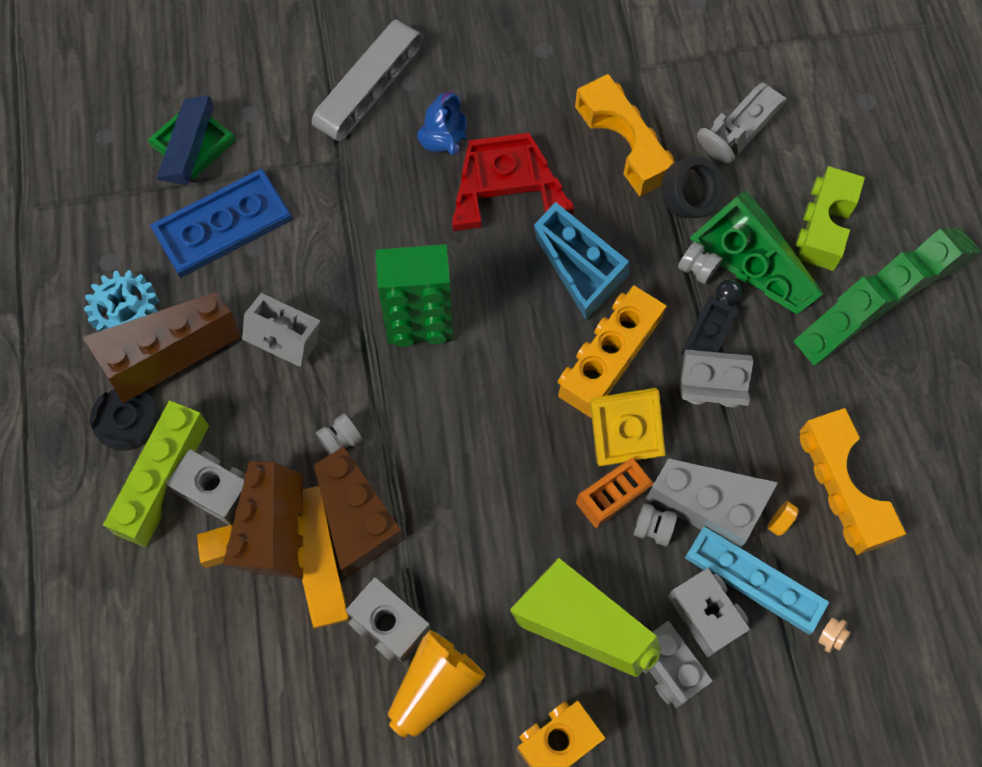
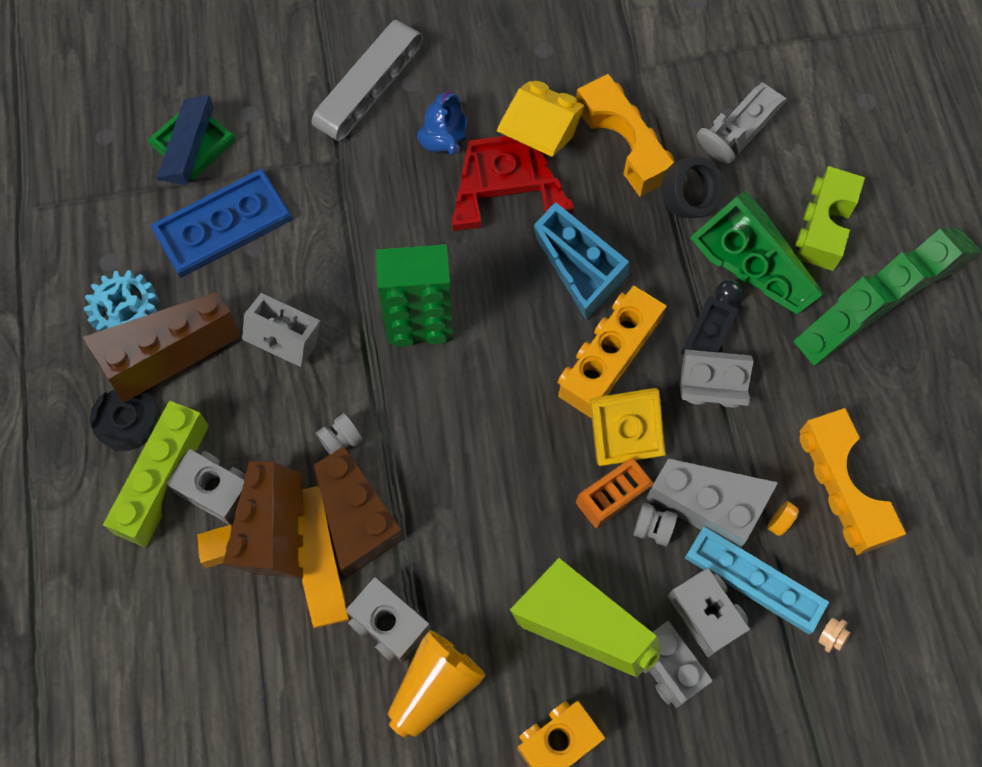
light grey wheel [678,241,723,285] -> none
none -> yellow slope [497,81,584,157]

